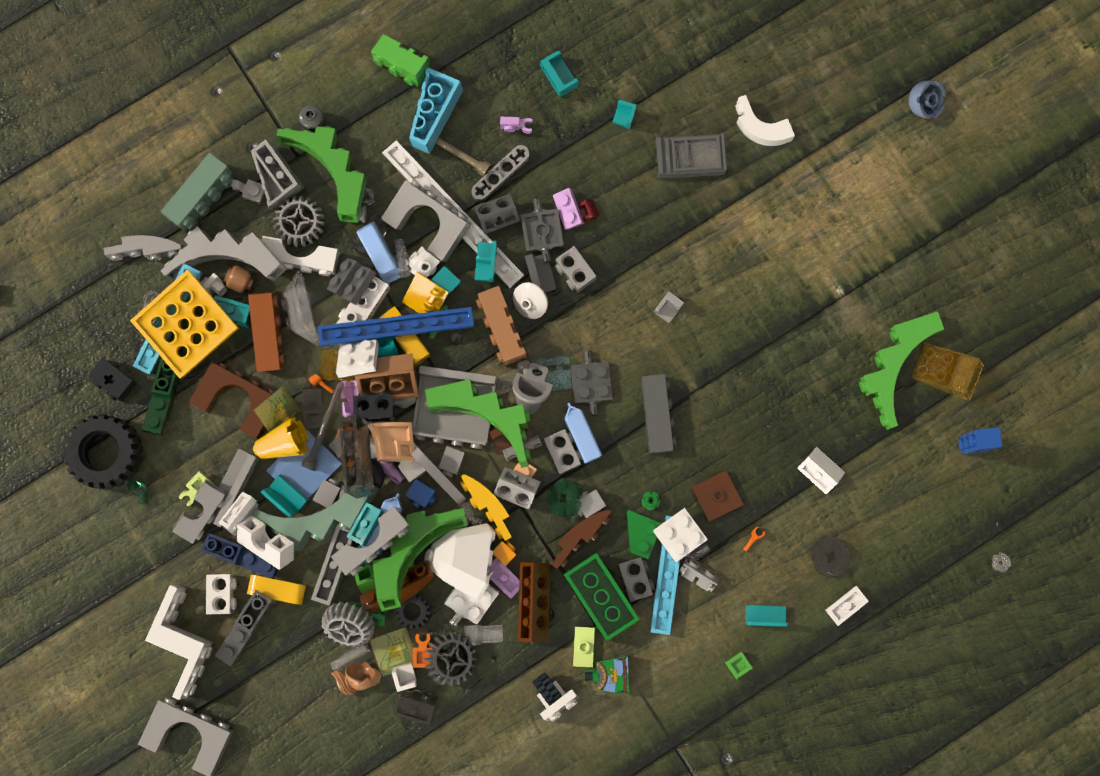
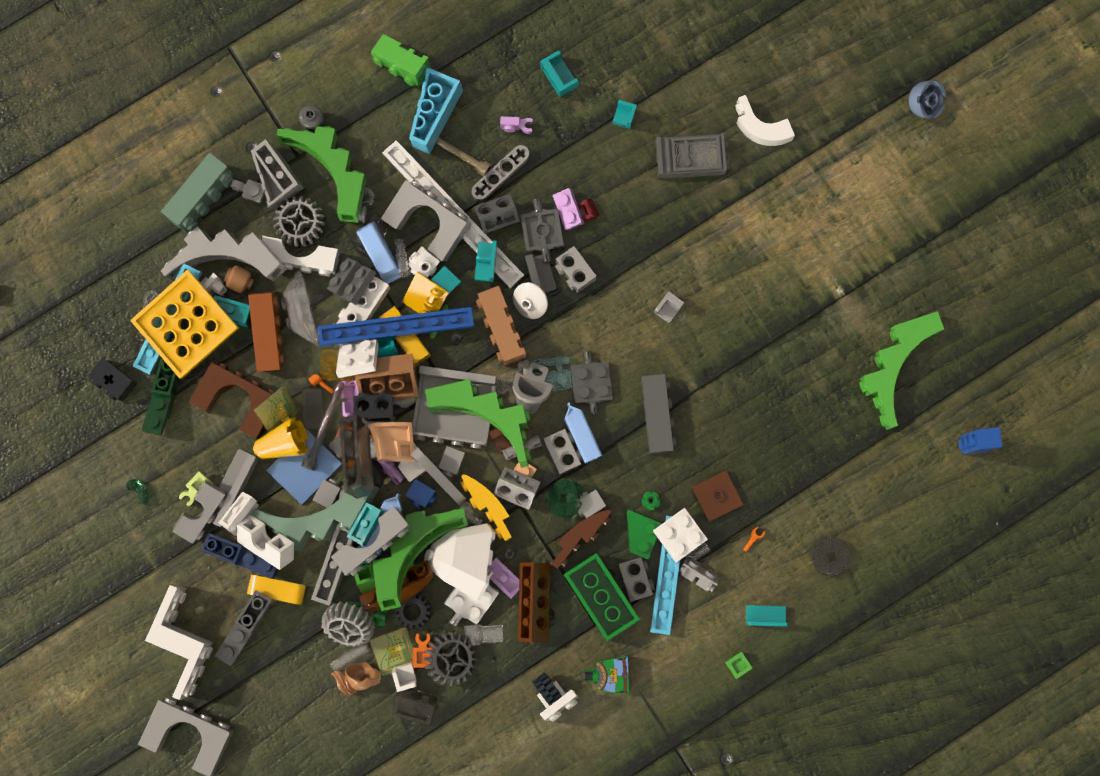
black tyre [63,414,144,490] -> none
light grey slope [104,235,183,261] -> none
white brick [206,574,237,614] -> none
teal panel [261,474,309,518] -> none
light orange plate [493,541,516,566] -> none
yellowish green plate [573,627,595,668] -> none
white panel [798,447,845,494] -> none
white plate [825,586,869,626] -> none
clear yellow slope [911,343,984,400] -> none
clear plate [992,553,1011,572] -> none

